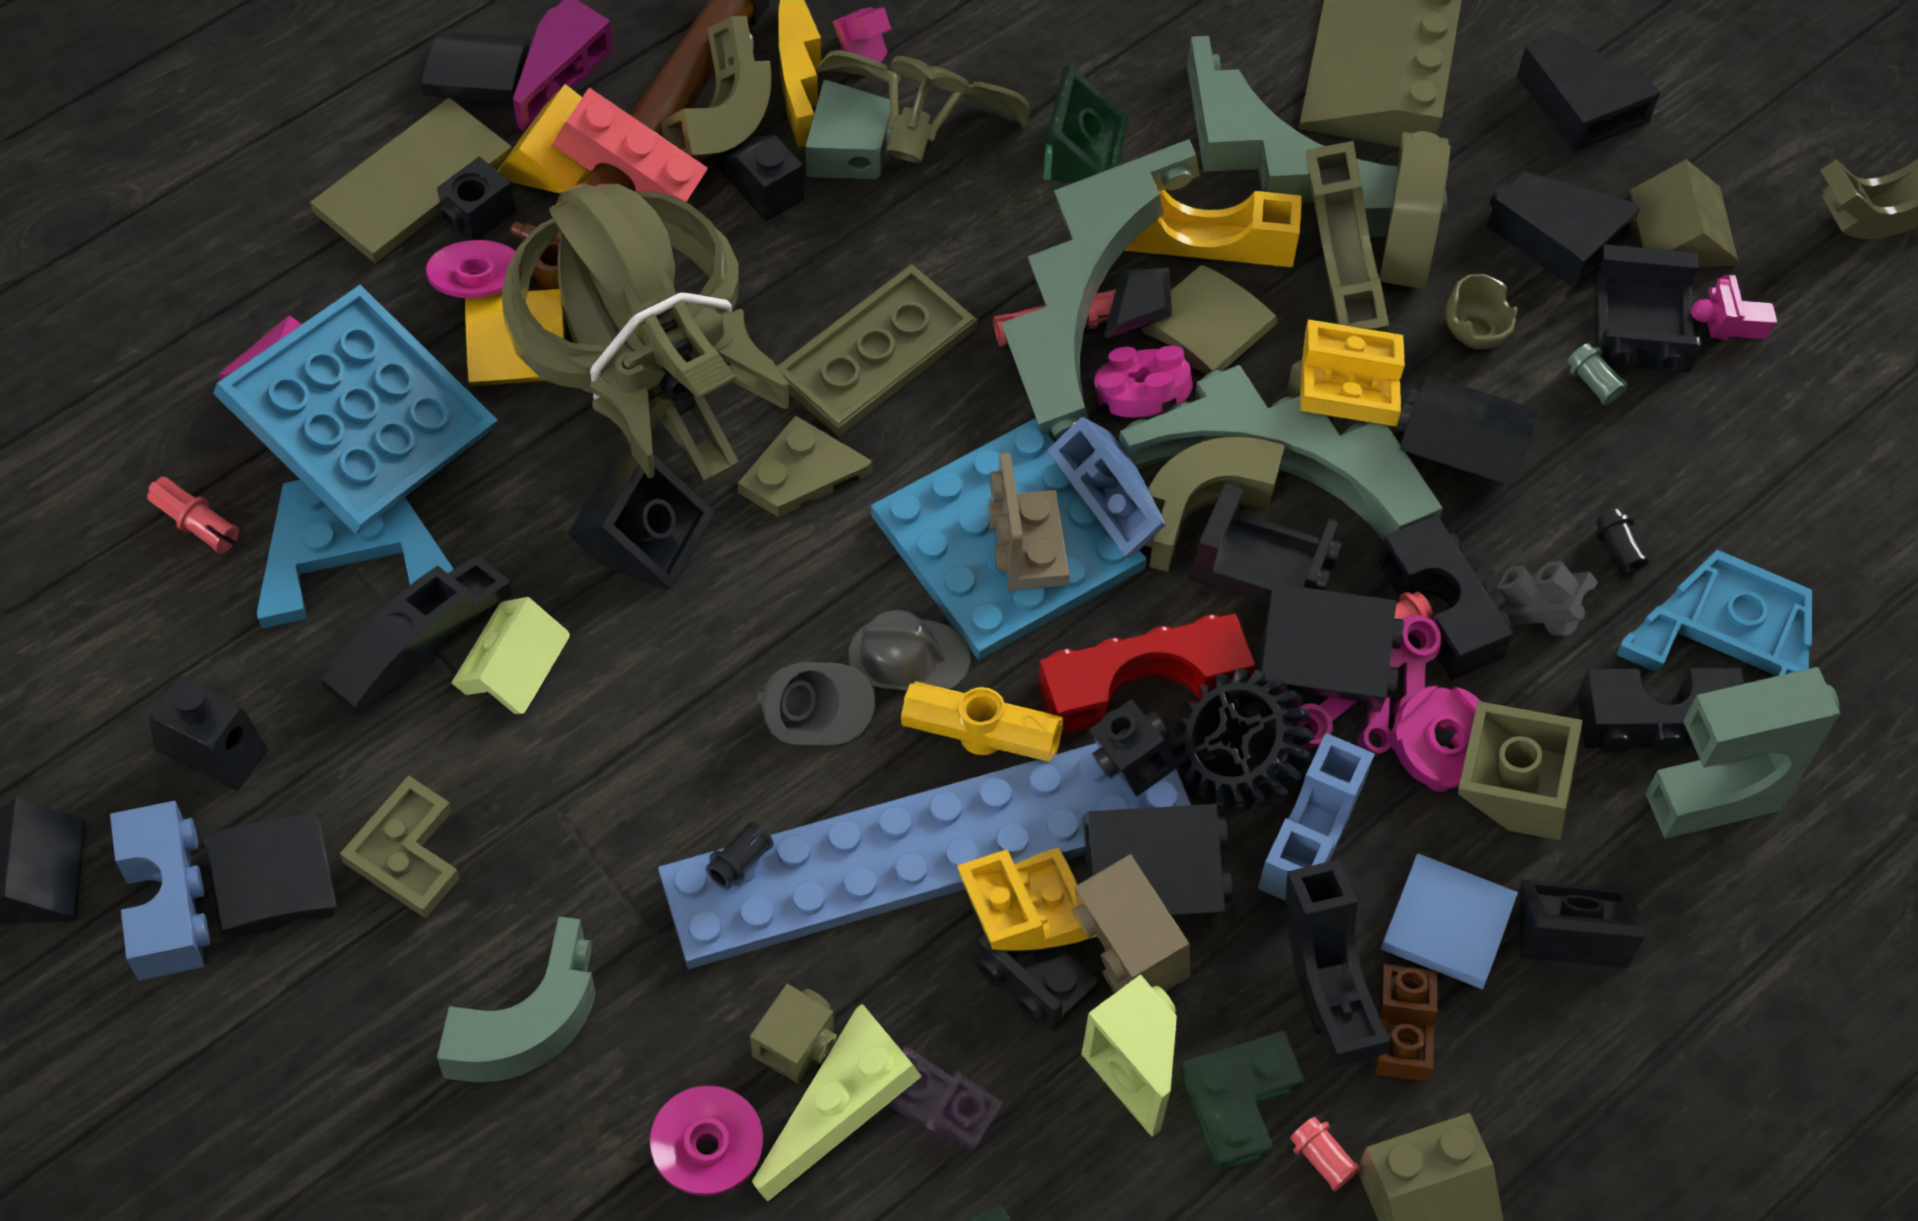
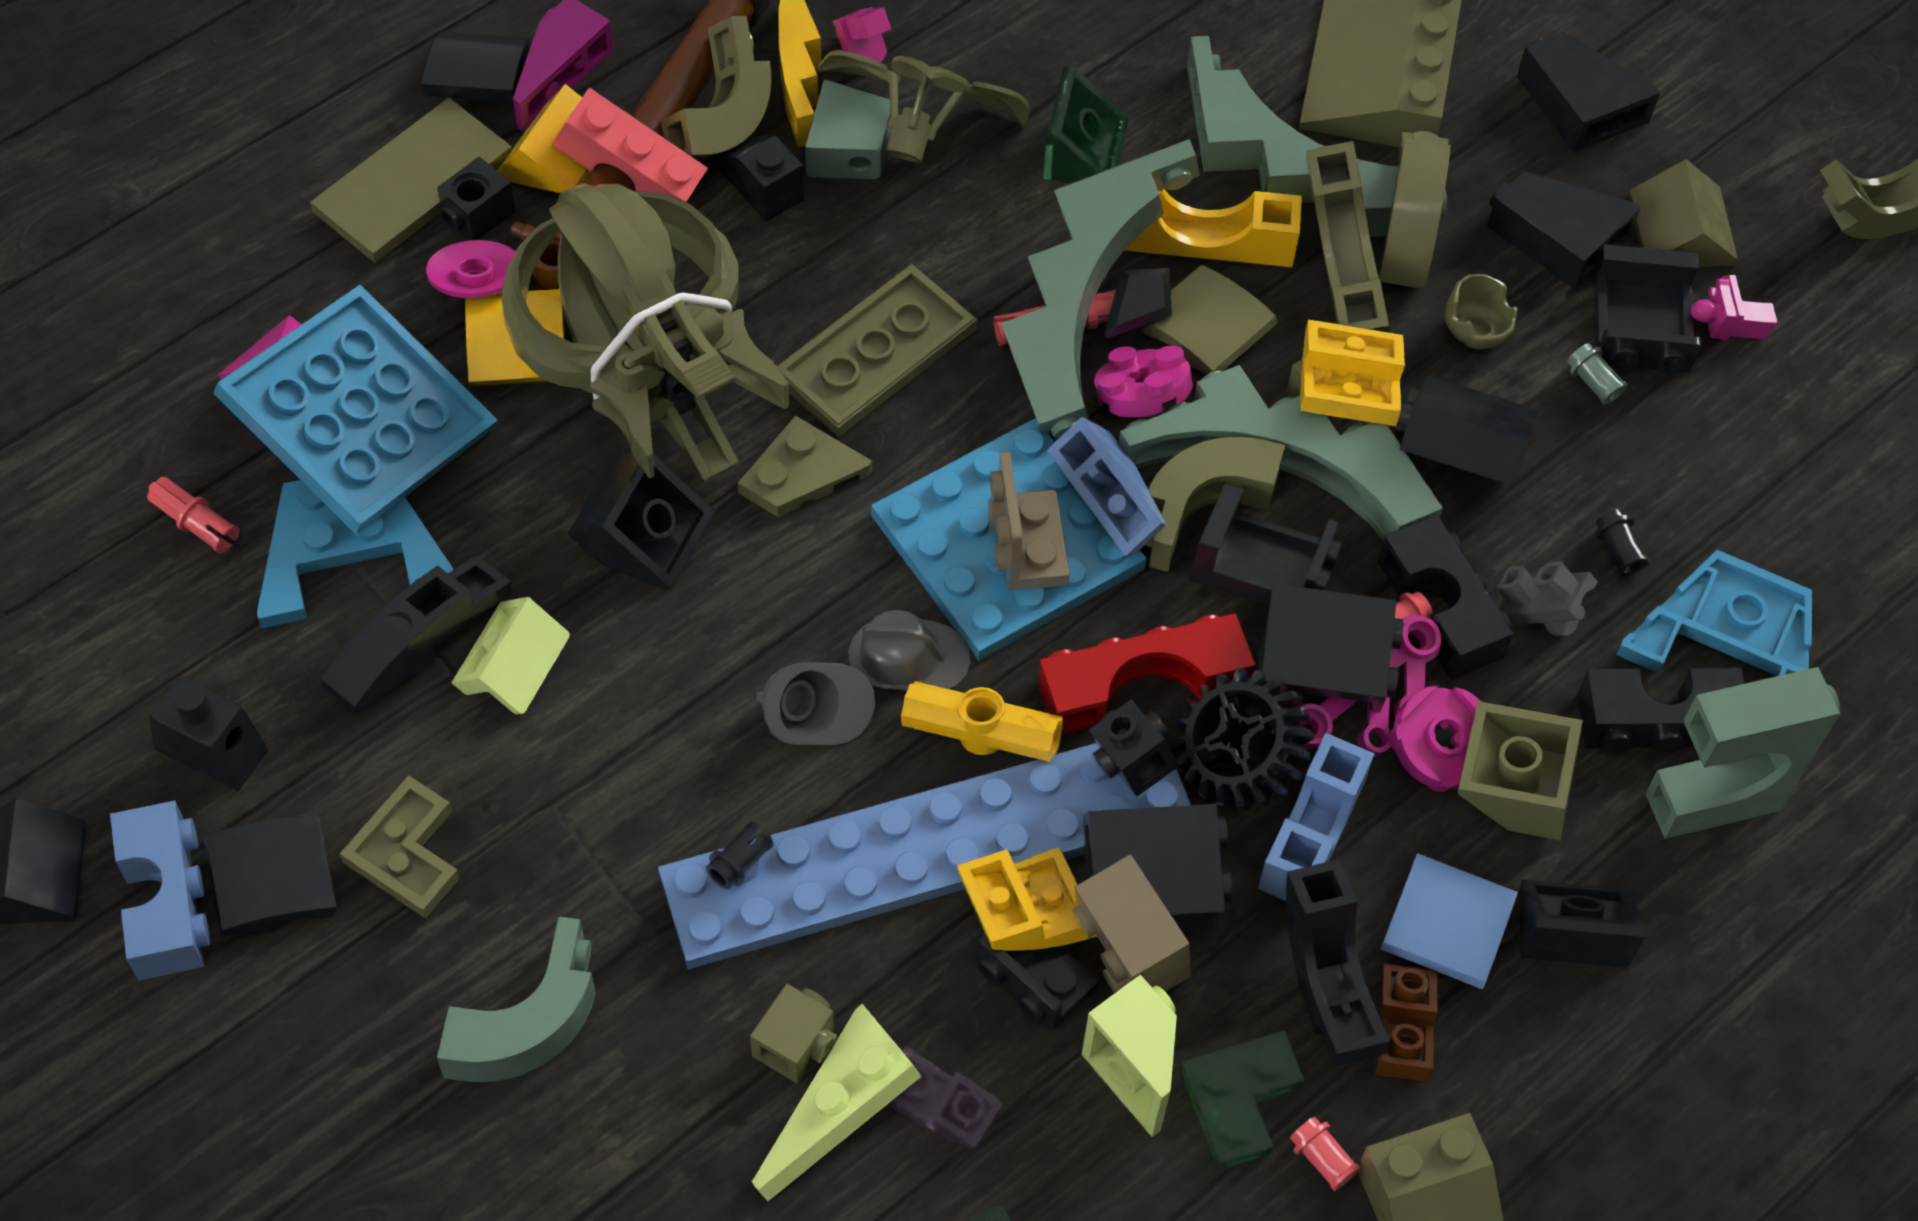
dark pink dish [650,1086,763,1196] -> none

